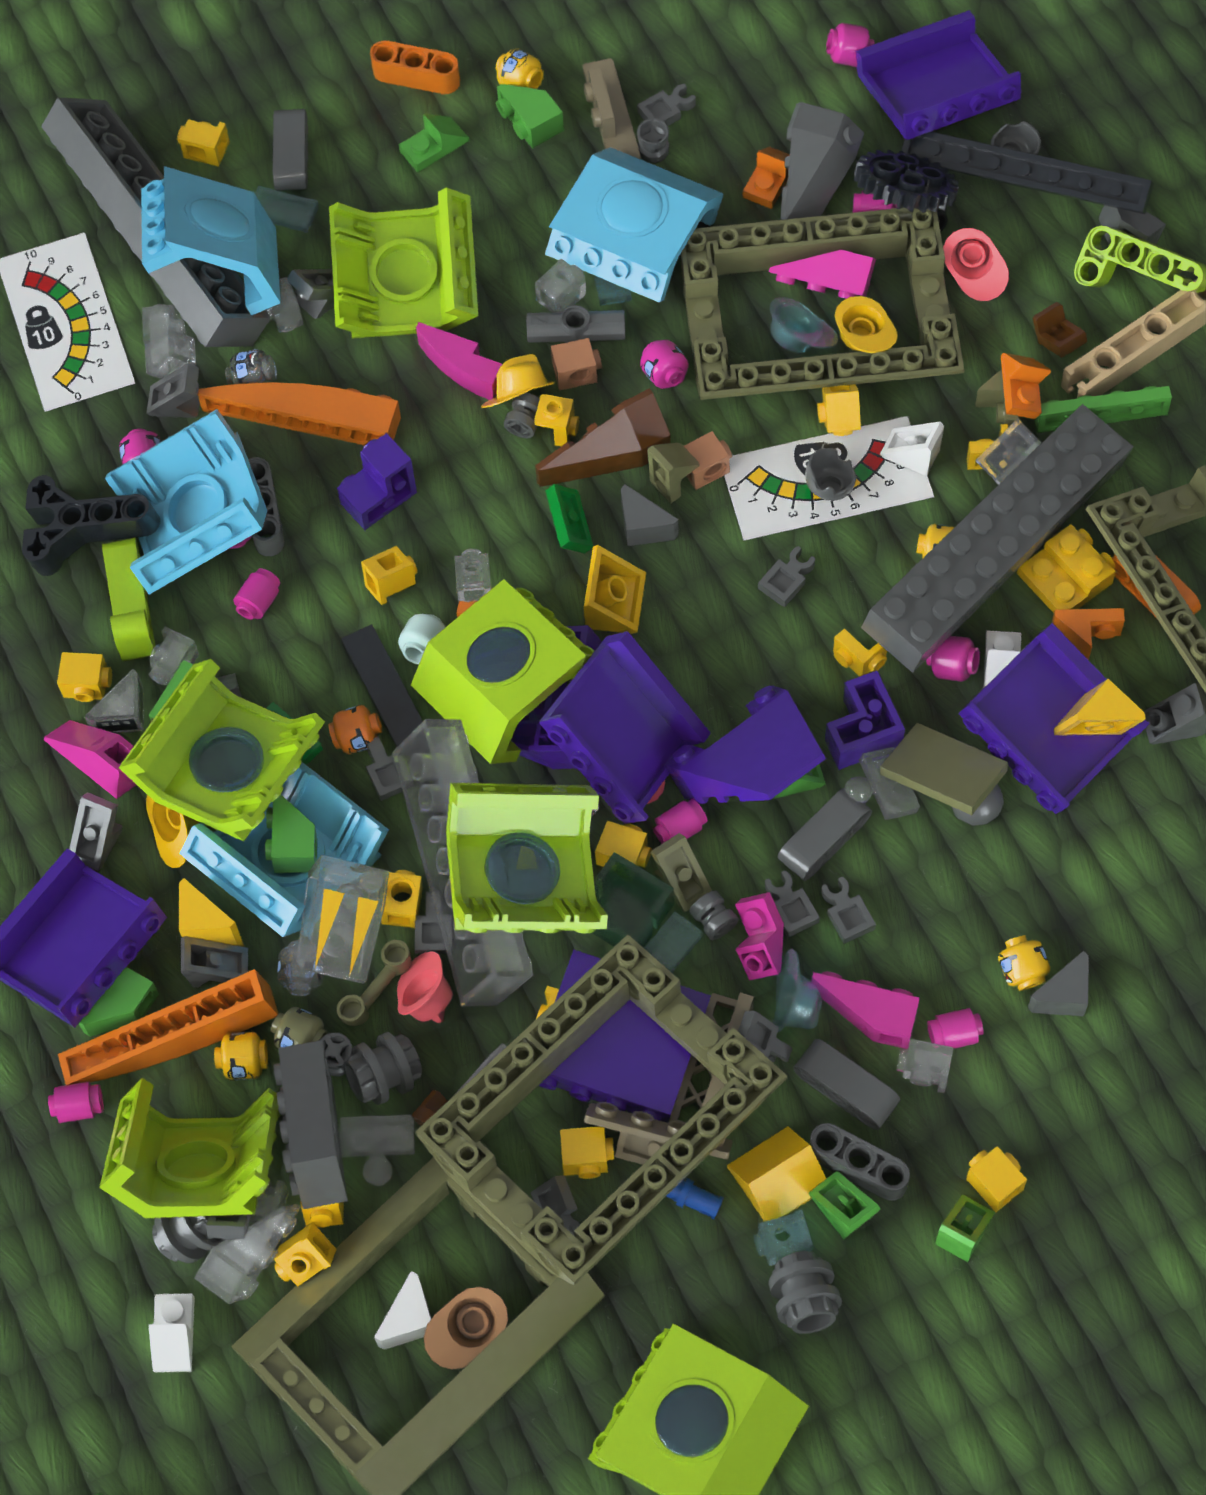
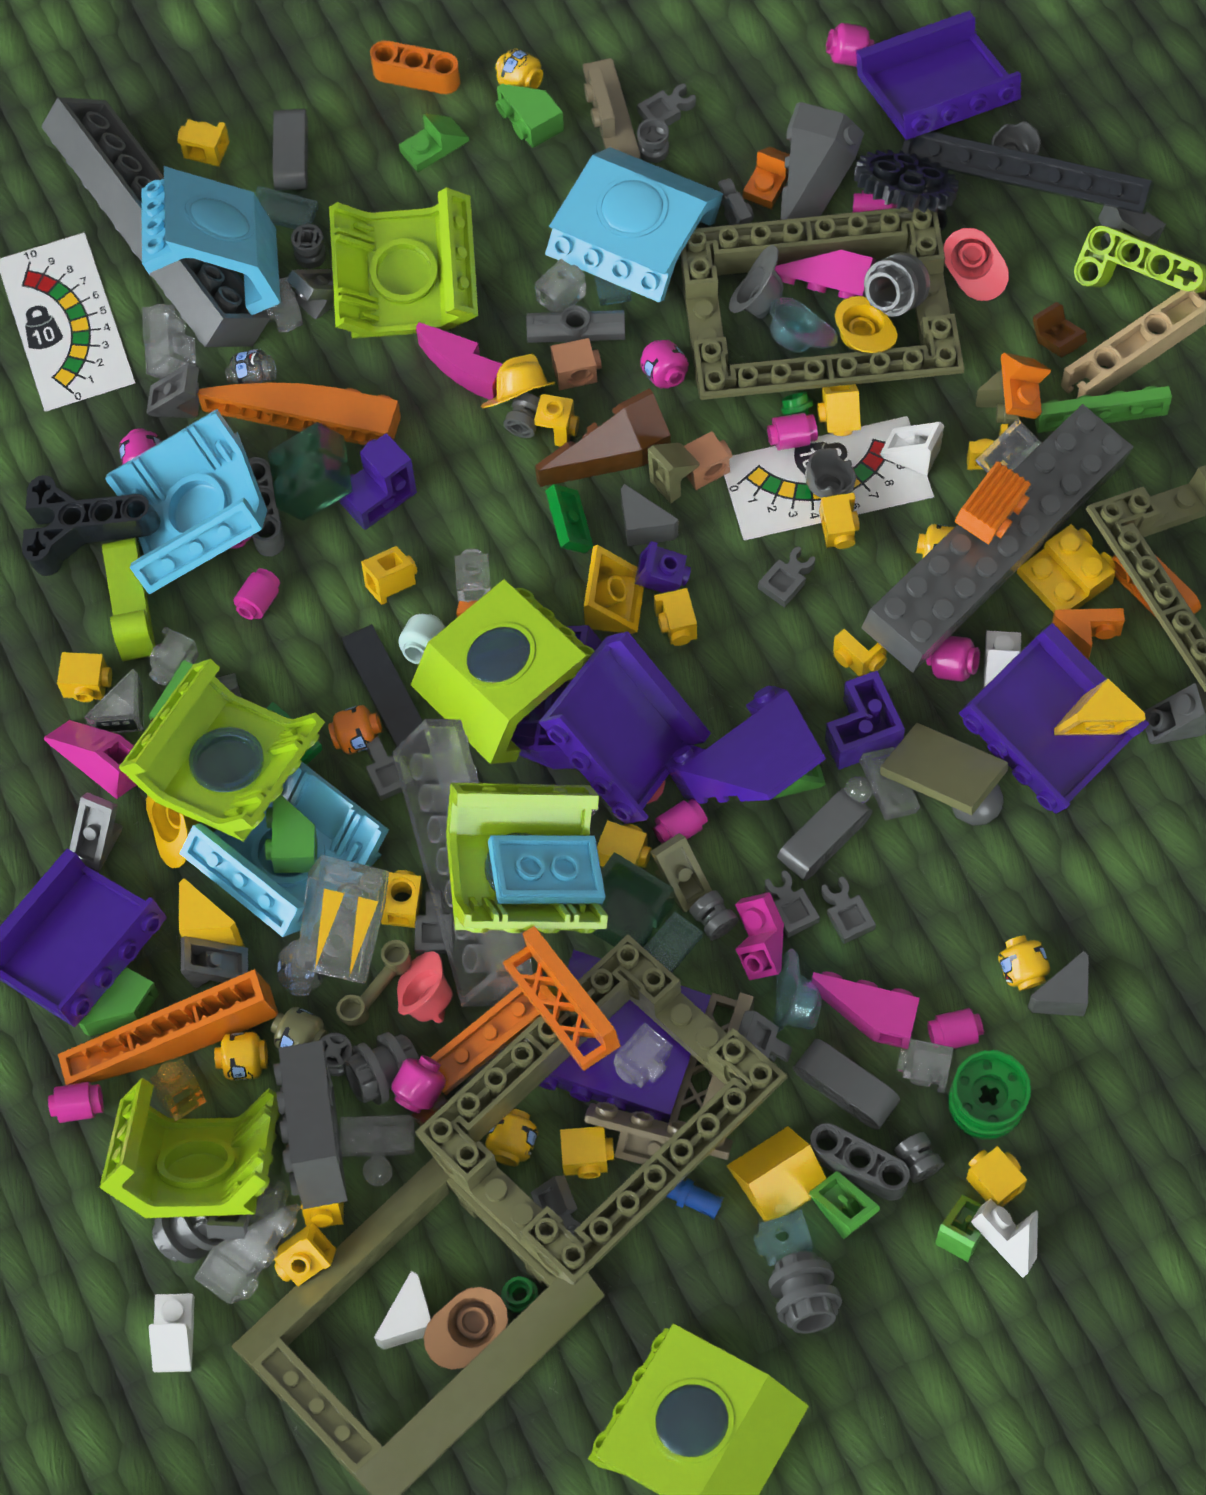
none -> clear yellow brick [150,1059,206,1122]
none -> clear green piece [268,422,353,521]
none -> dark grey wheel [291,224,326,269]
none -> dark pink head [391,1055,446,1113]
none -> orange fence [430,972,556,1095]
none -> yellow head [485,1109,538,1166]
none -> medium azure tile [488,835,606,904]
none -> green plate [501,1276,539,1314]
none -> orange fence [502,926,620,1071]
none -> clear brick [613,1022,673,1088]
none -> dark purple brick [634,541,691,593]
none -> yellow brick [654,588,697,646]
none -> dark grey plate [718,178,754,225]
none -> dark grey piece [729,245,783,319]
none -> dark pink brick [767,412,818,451]
none -> green plate [780,392,814,415]
none -> yellow brick [819,493,860,549]
none -> dark grey piece [864,252,930,317]
none -> dark grey wheel [894,1132,944,1183]
none -> green wheel [948,1050,1031,1139]
none -> orange brick [954,461,1031,545]
none -> white slope [971,1198,1038,1278]

